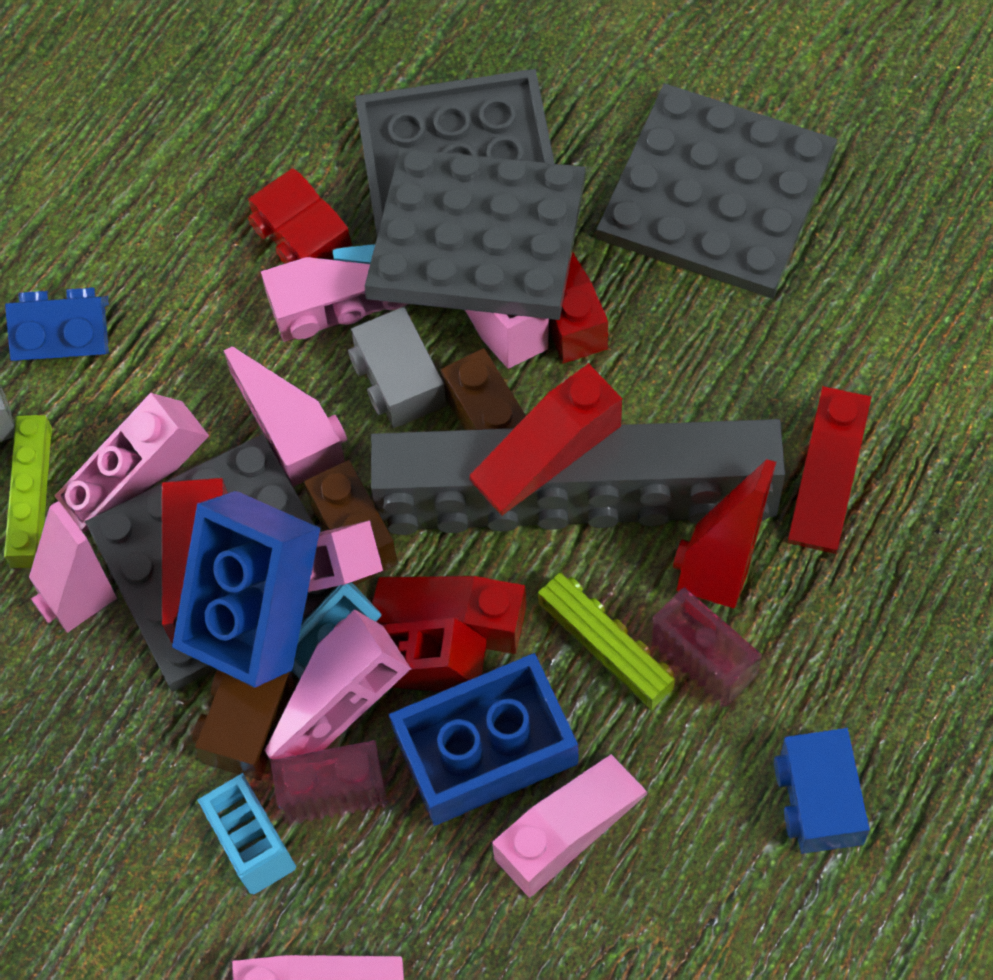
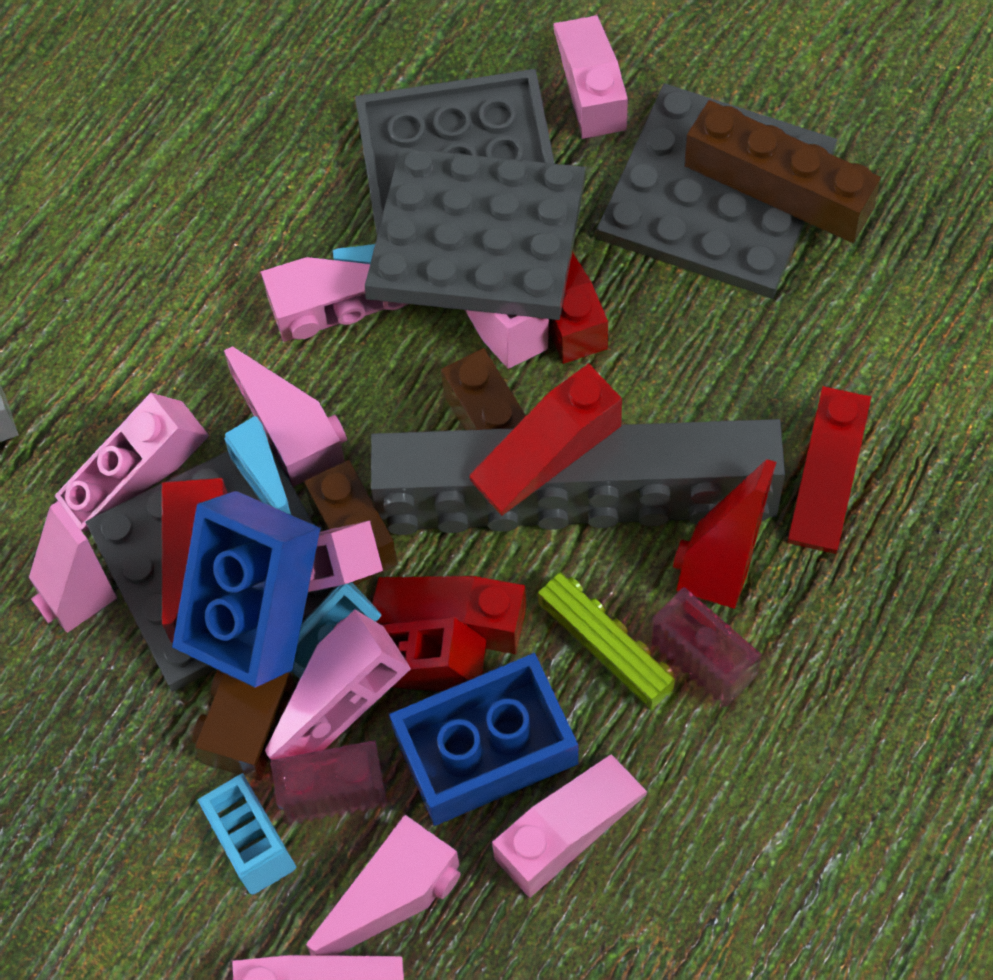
lime piece [4,415,52,568] -> none
blue bracket [5,287,109,361] -> none
red brick [248,168,352,264] -> none
light grey brick [348,307,446,429] -> none
blue brick [774,728,870,854] -> none
none -> medium azure slope [224,416,291,515]
none -> bright pink slope [306,815,461,956]
none -> bright pink slope [554,15,628,139]
none -> reddish brown brick [684,100,881,244]

